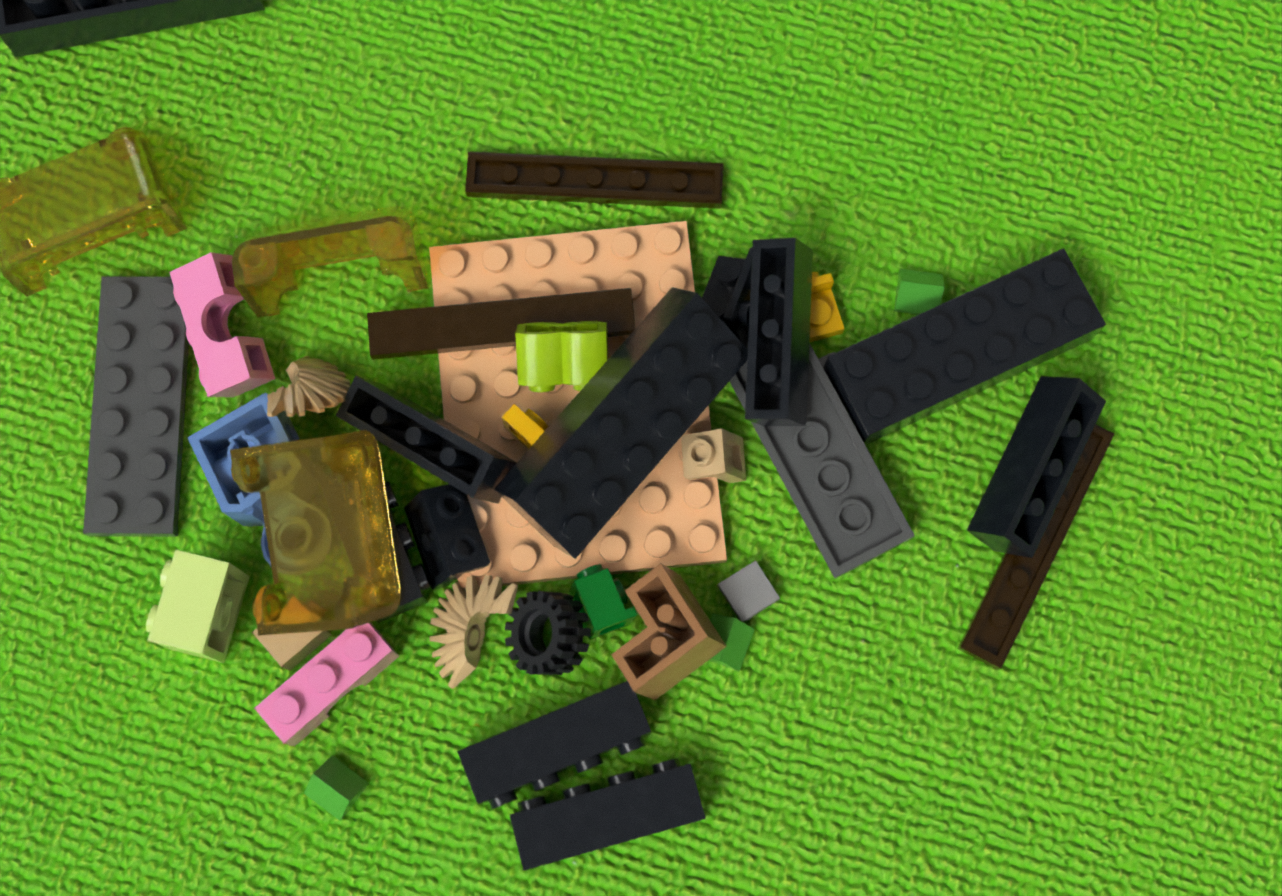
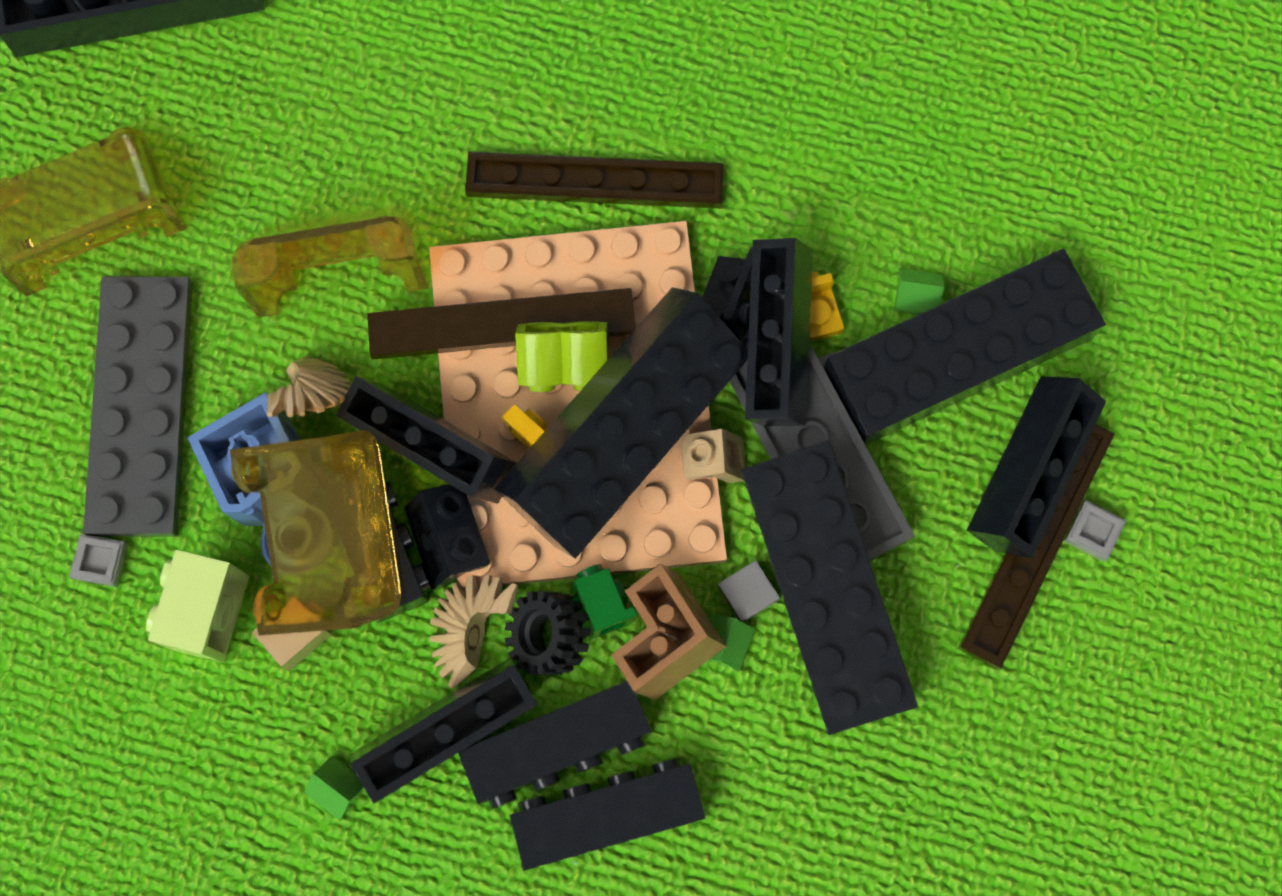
bright pink arch [169,252,275,397] -> none
bright pink arch [254,616,399,747] -> none
none -> light grey tile [69,534,128,588]
none -> black brick [350,658,537,804]
none -> black brick [741,441,918,735]
none -> light grey tile [1064,500,1126,562]

